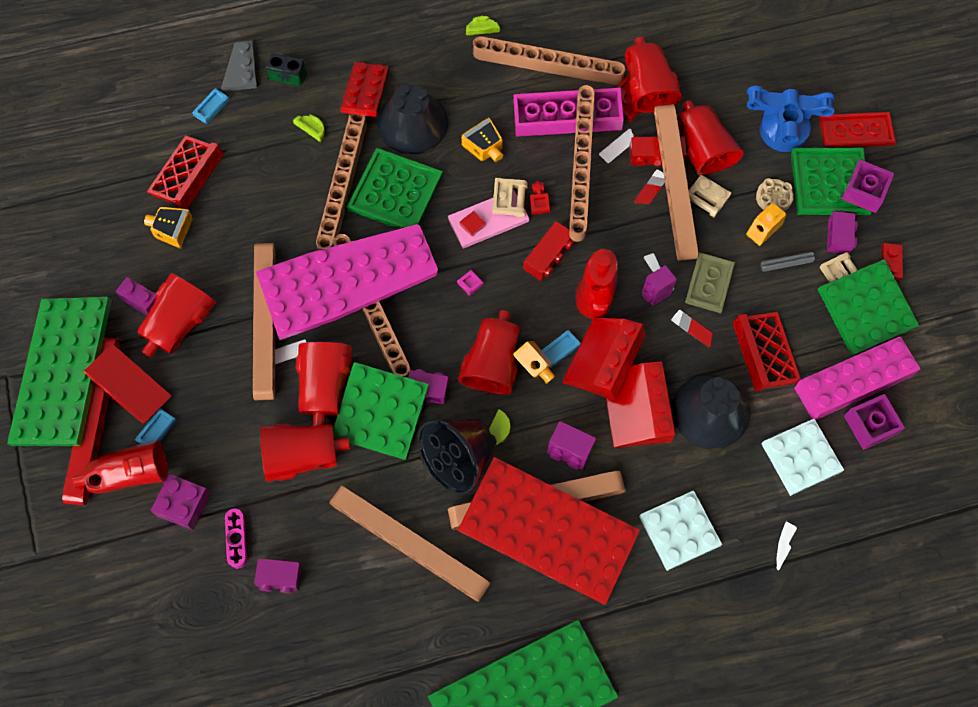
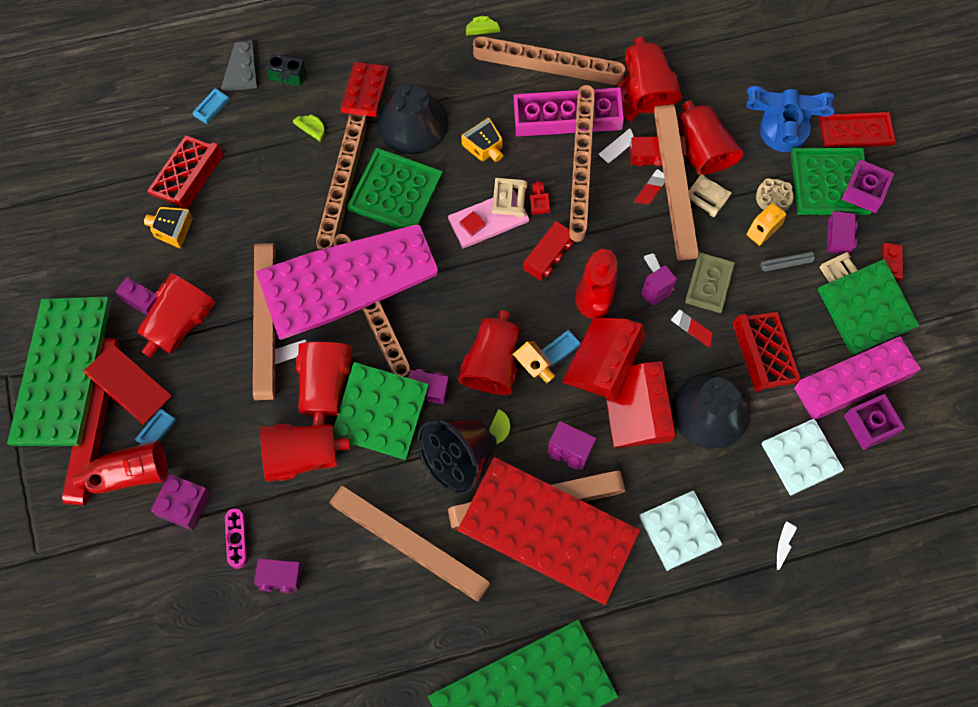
dark pink tile [457,270,484,296] -> none

